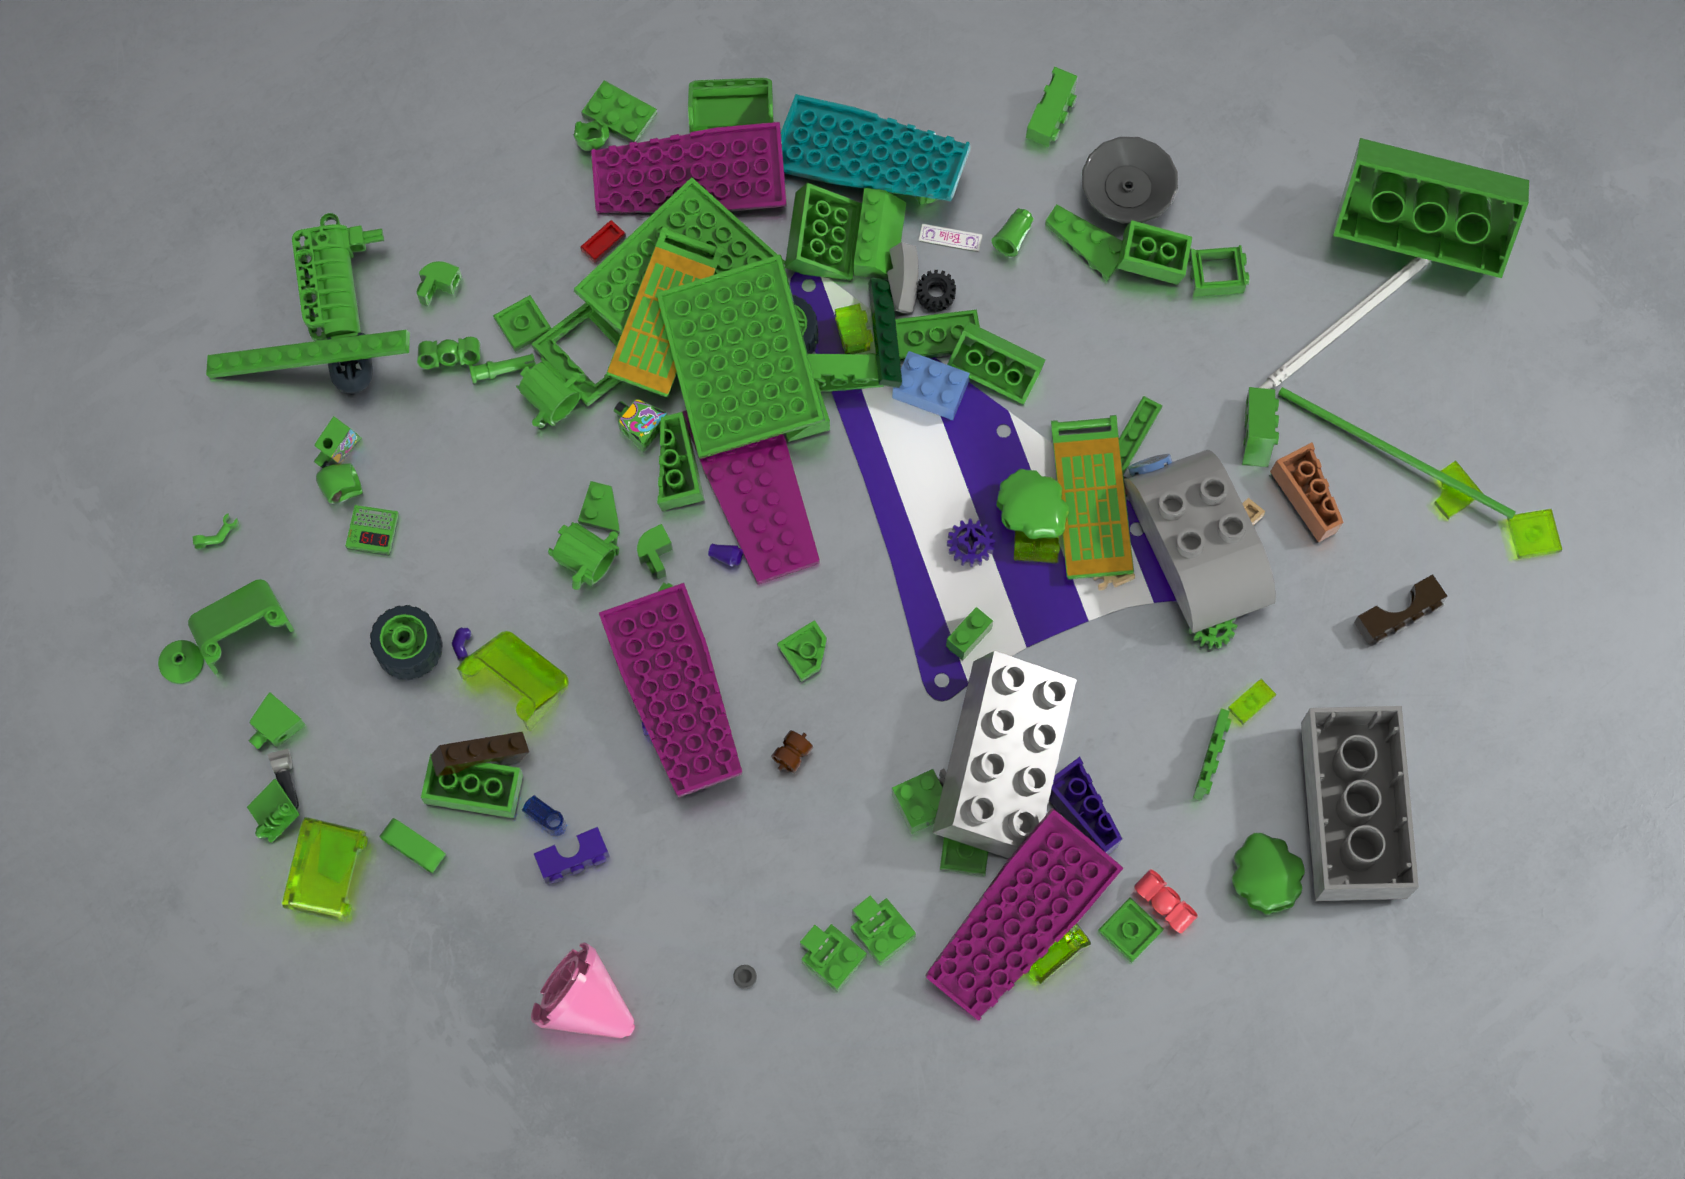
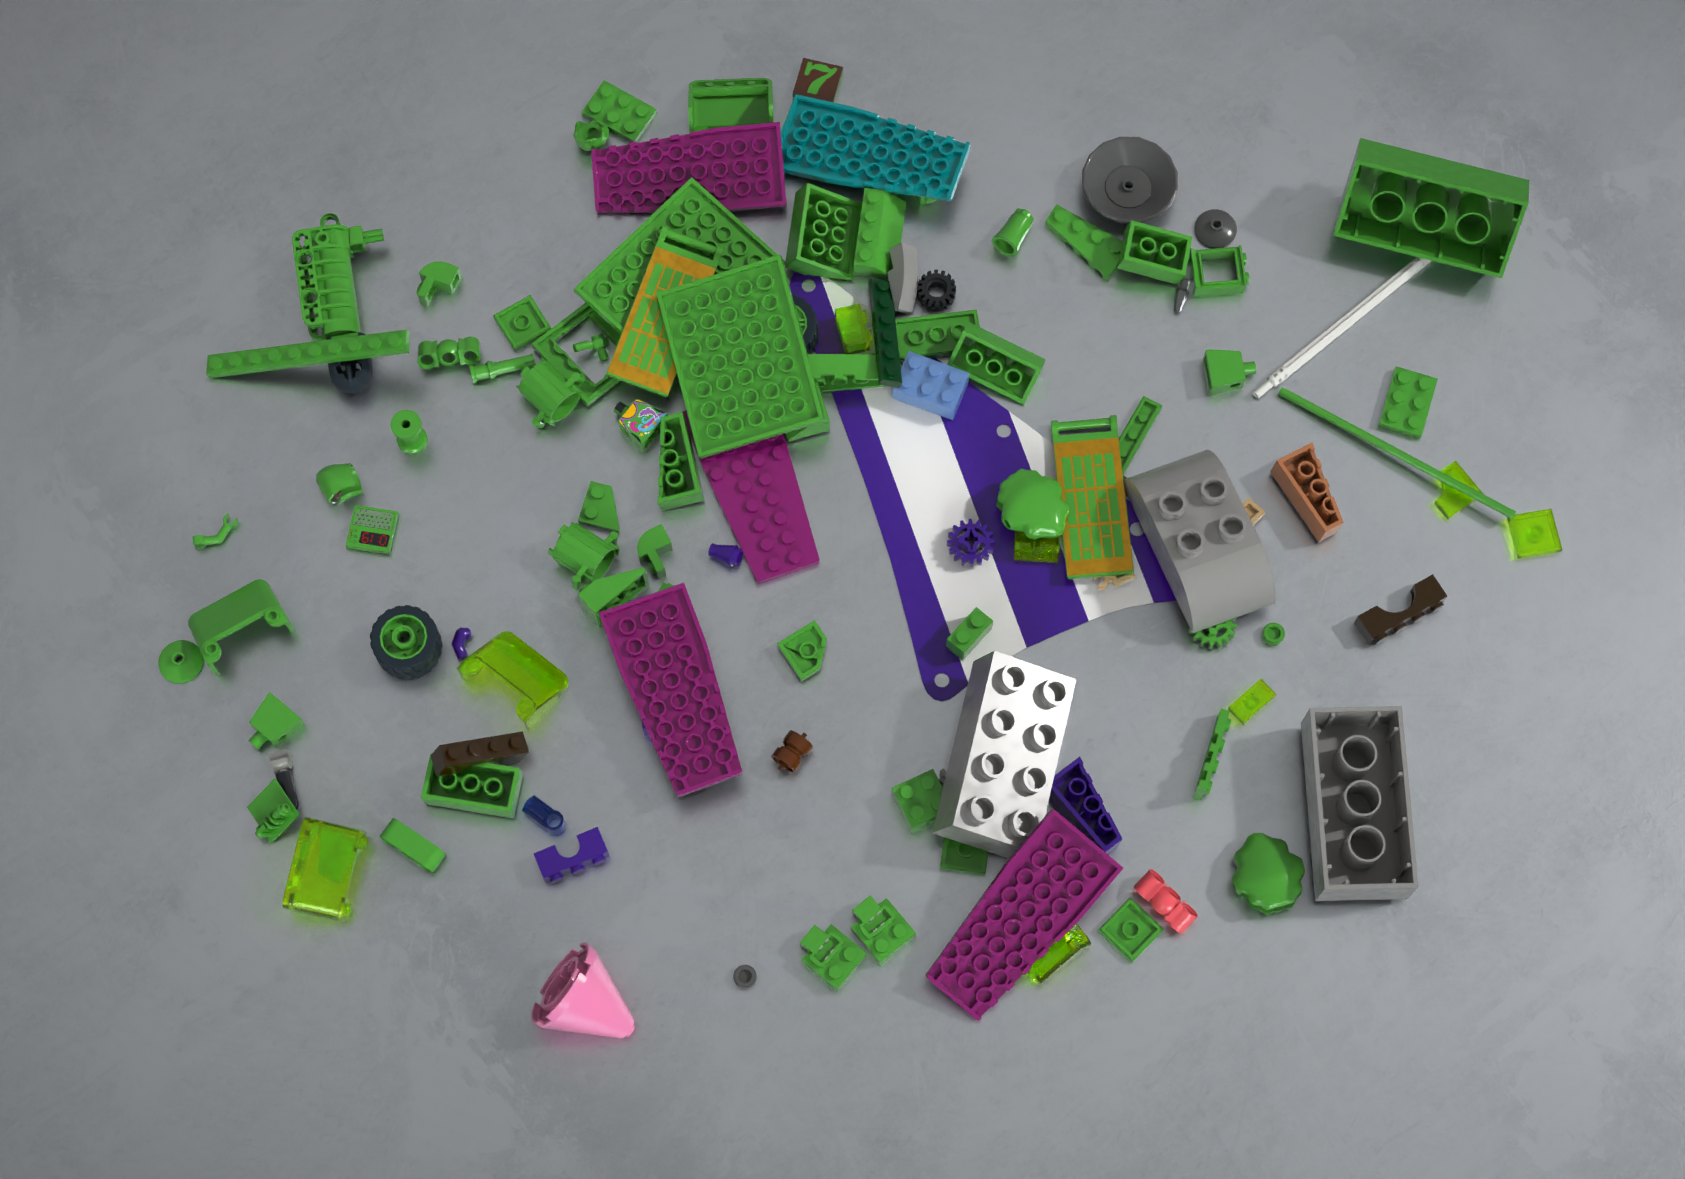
bright green torso [313,416,362,468] -> none
red tile [580,220,626,263] -> none
white sticker [919,224,982,252] -> none
bright green wedge [1026,66,1077,147] -> none
medium blue tile [1128,454,1172,476] -> none
bright green wedge [1242,387,1279,467] -> none
none -> bright green piece [390,410,428,454]
none -> bright green piece [573,333,610,361]
none -> bright green slope [577,567,649,627]
none -> reddish brown tile [793,58,843,102]
none -> dark grey bar [1174,278,1190,312]
none -> dark grey dish [1194,209,1237,249]
none -> bright green torso [1203,349,1256,396]
none -> bright green tile [1262,623,1285,646]
none -> bright green plate [1378,366,1438,439]

